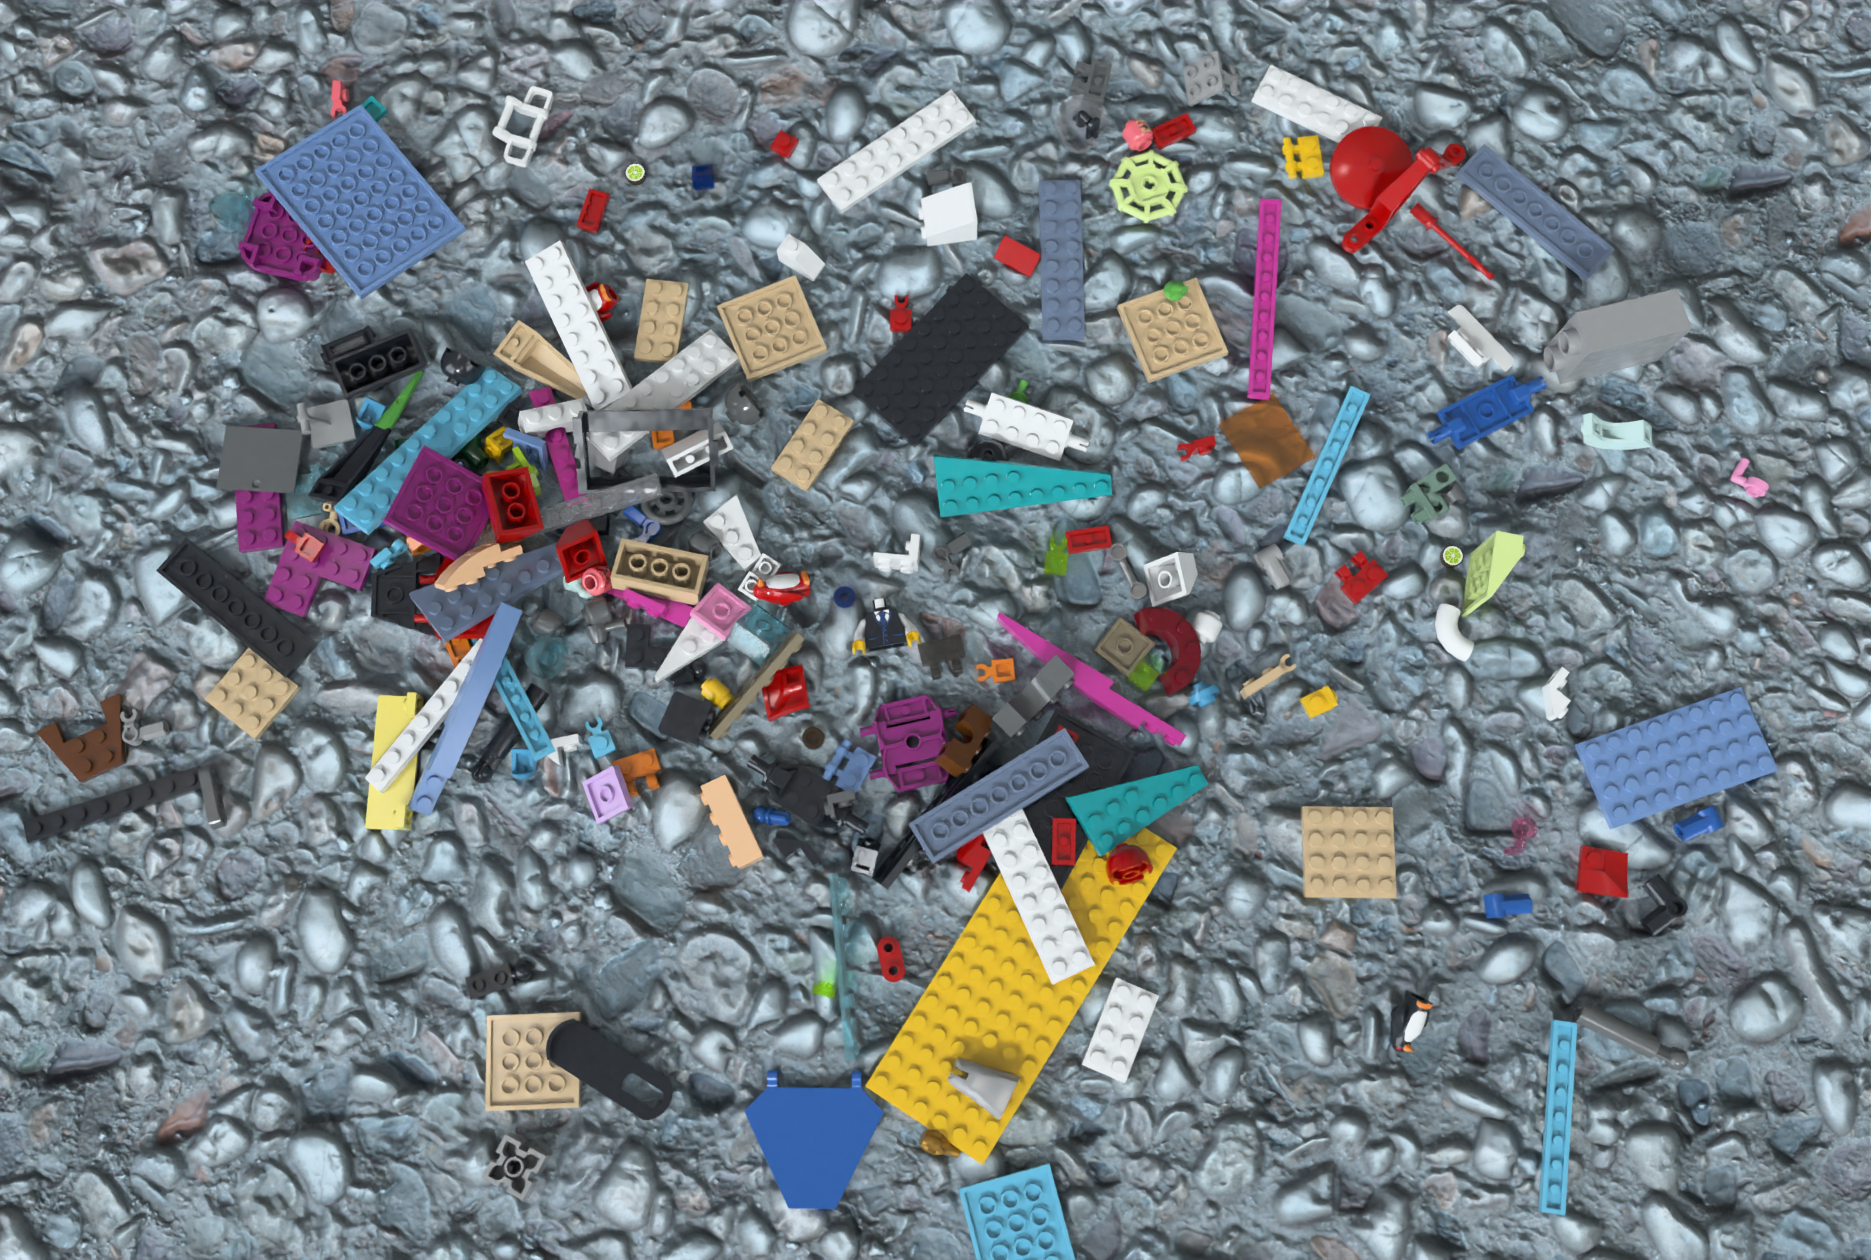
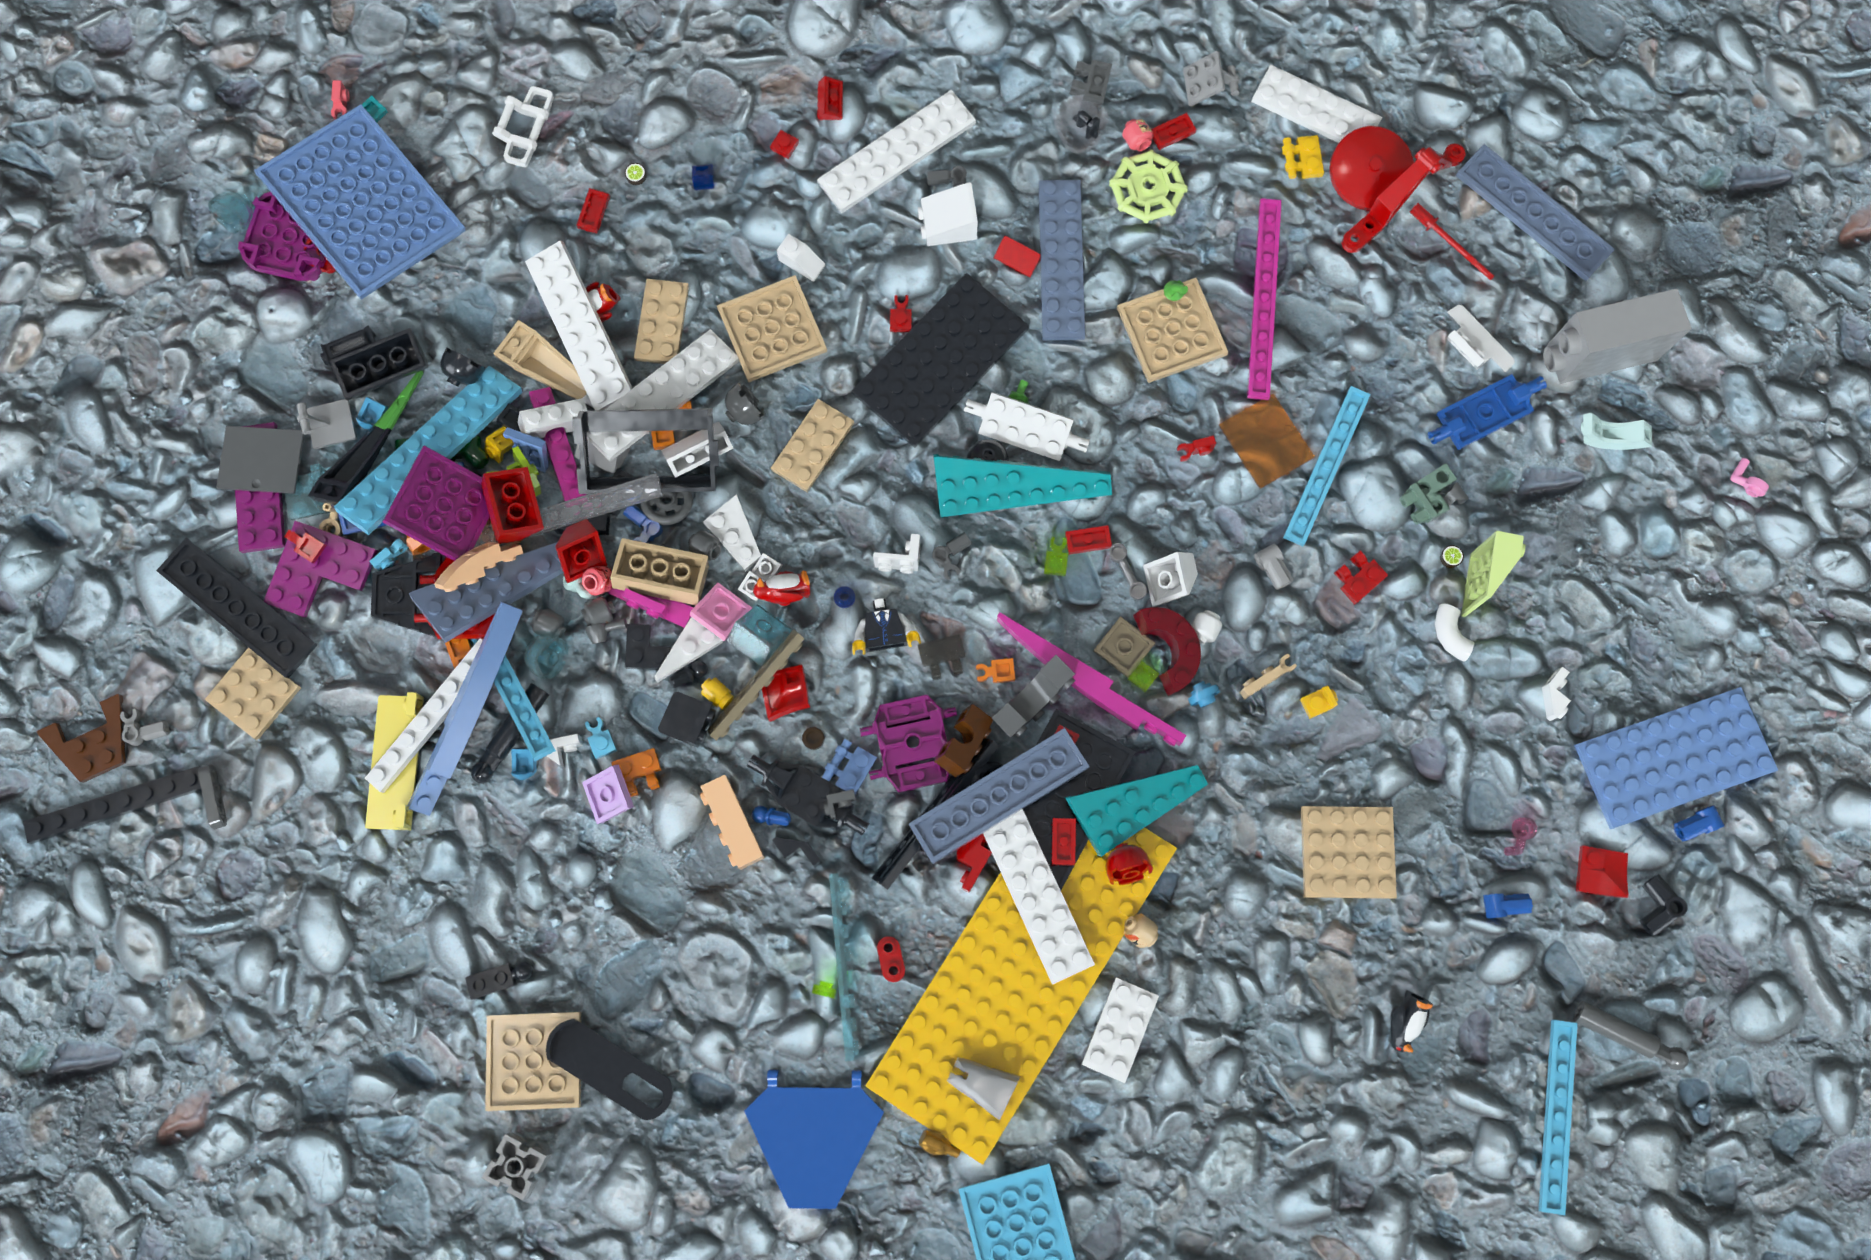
bracket [850,837,881,876] -> none
none -> red slope [817,76,843,120]
none -> tan head [1124,914,1158,948]

